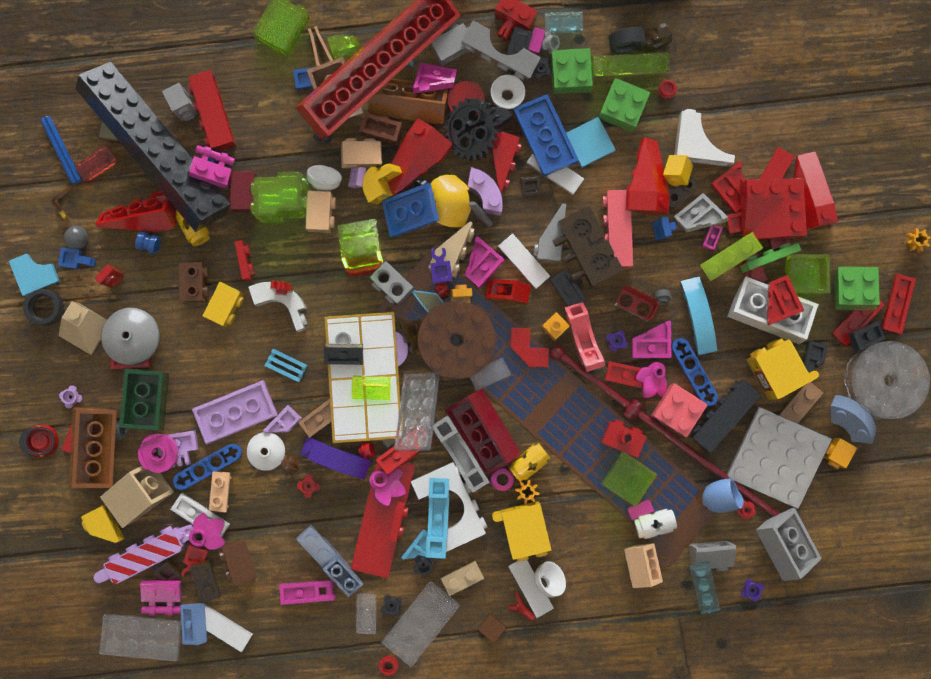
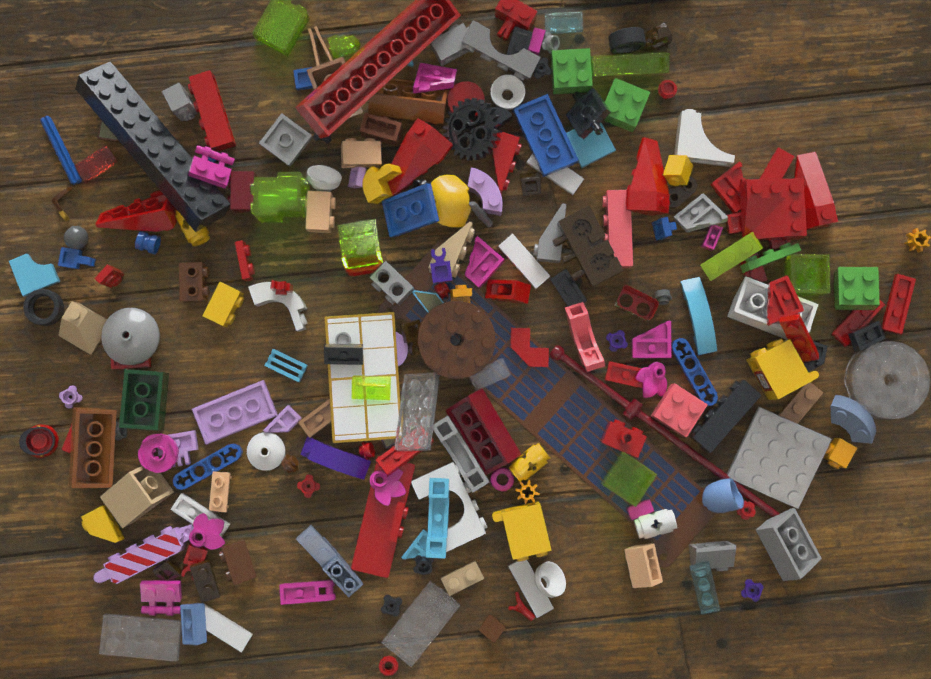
clear plate [356,593,377,634] -> none
light orange brick [541,312,569,341] -> none
none -> light grey plate [259,113,313,167]
none -> black plate [566,87,611,140]
none -> red plate [779,314,819,362]

